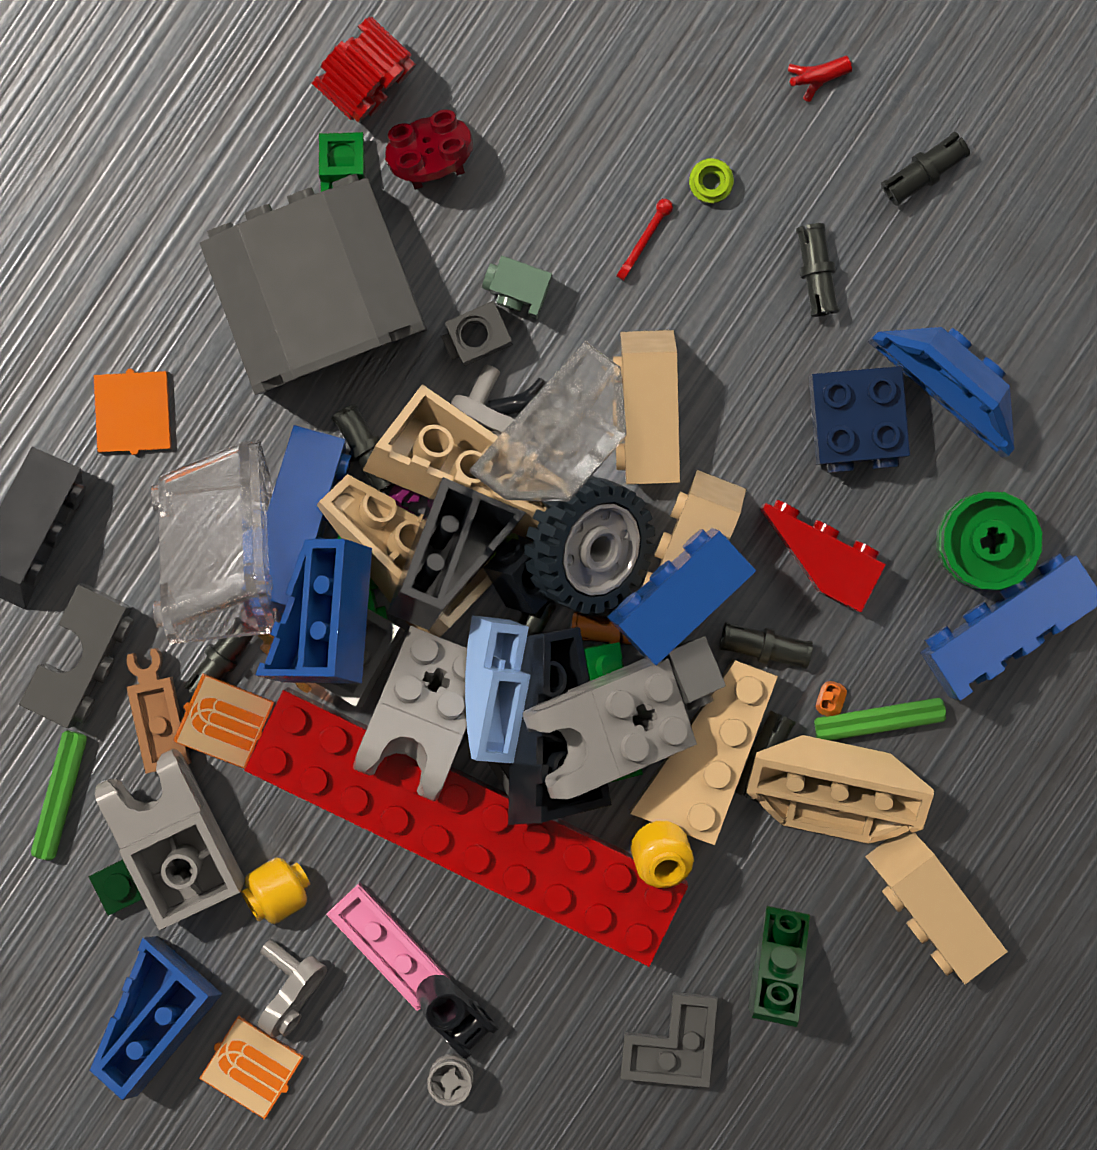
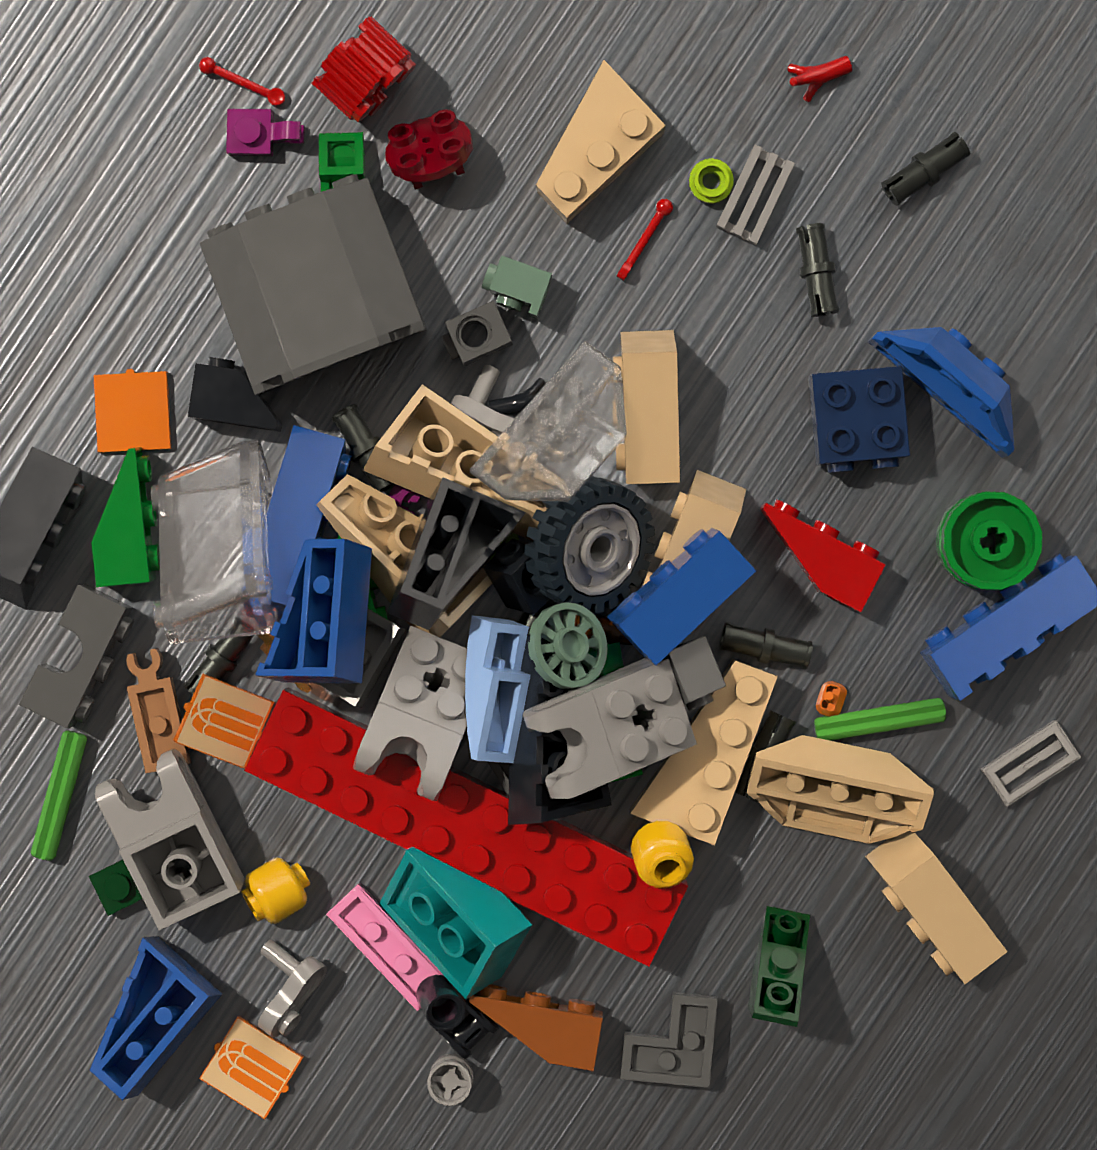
none -> green slope [91,447,162,587]
none -> black slope [188,357,282,432]
none -> red hinge [199,57,285,107]
none -> magenta plate [226,109,305,156]
none -> teal slope [379,847,532,999]
none -> dark orange slope [469,984,603,1071]
none -> sand green wheel [528,603,607,689]
none -> tan wedge [536,60,665,224]
none -> light grey tile [716,144,795,245]
none -> light grey tile [980,720,1081,807]

